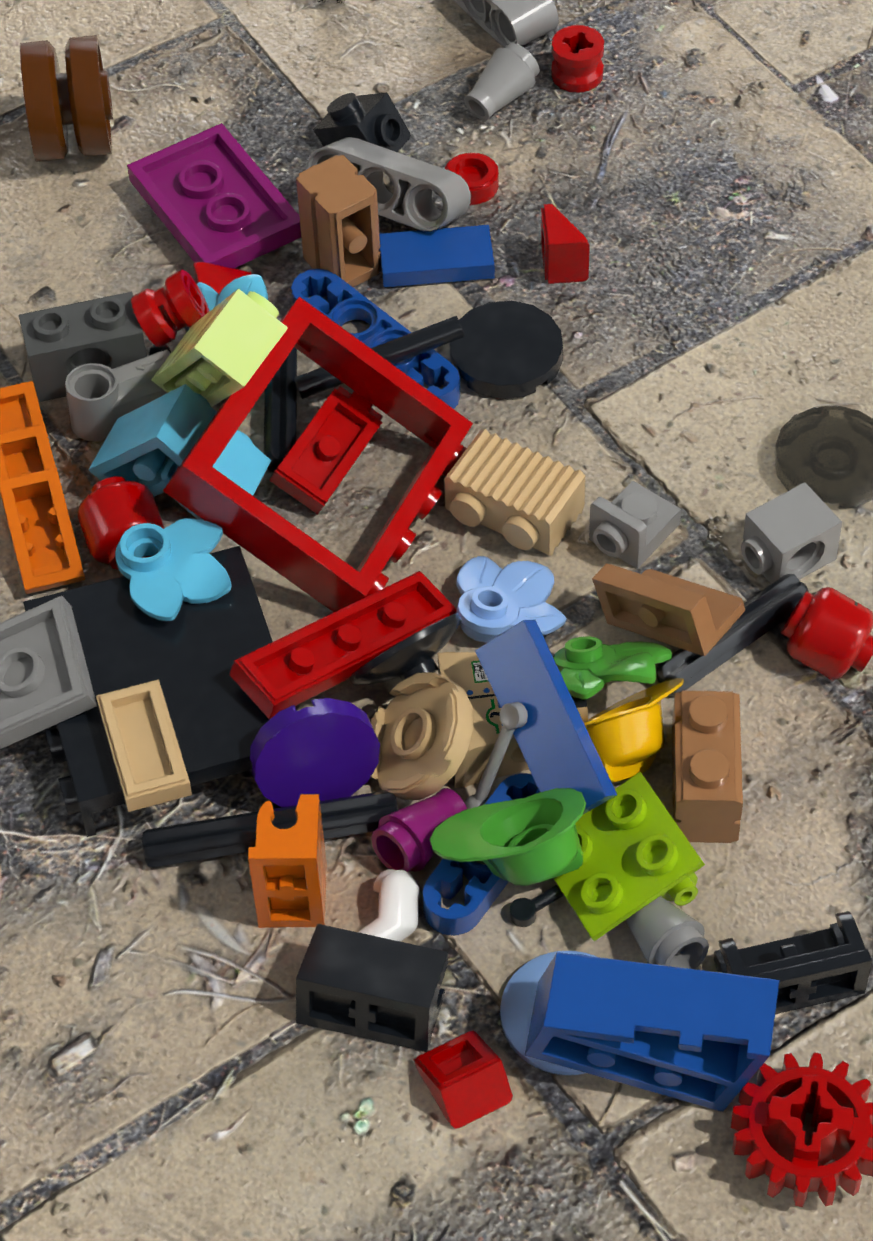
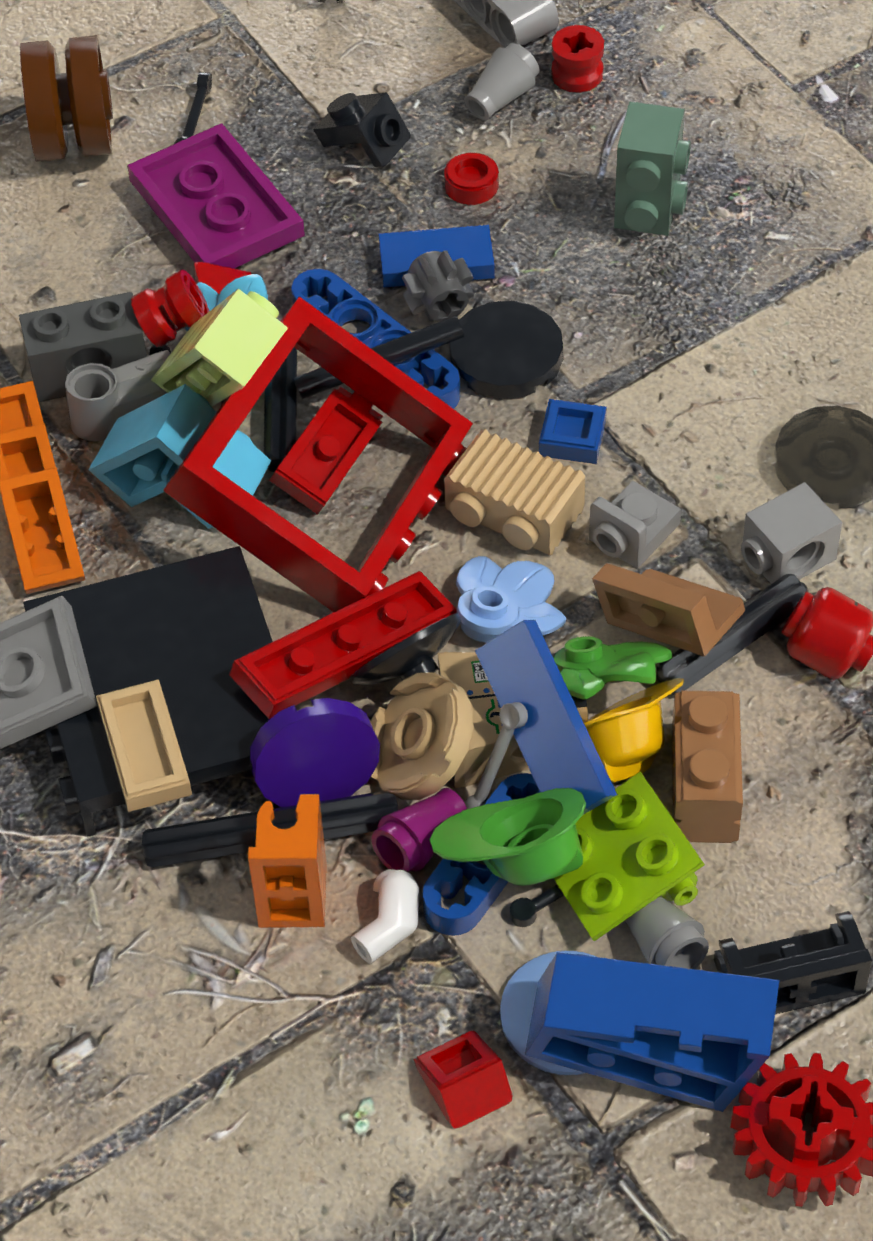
red head [78,476,164,570] -> none
medium azure plate [115,518,232,621] -> none
medium nougat brick [296,155,381,287] -> none
black hinge [296,924,448,1052] -> none
light grey beam [306,137,471,231] -> none
red slope [541,204,590,284] -> none
none -> black hinge [174,72,212,144]
none -> flat silver gear [402,250,474,321]
none -> blue tile [539,399,607,464]
none -> sand green brick [614,101,691,236]

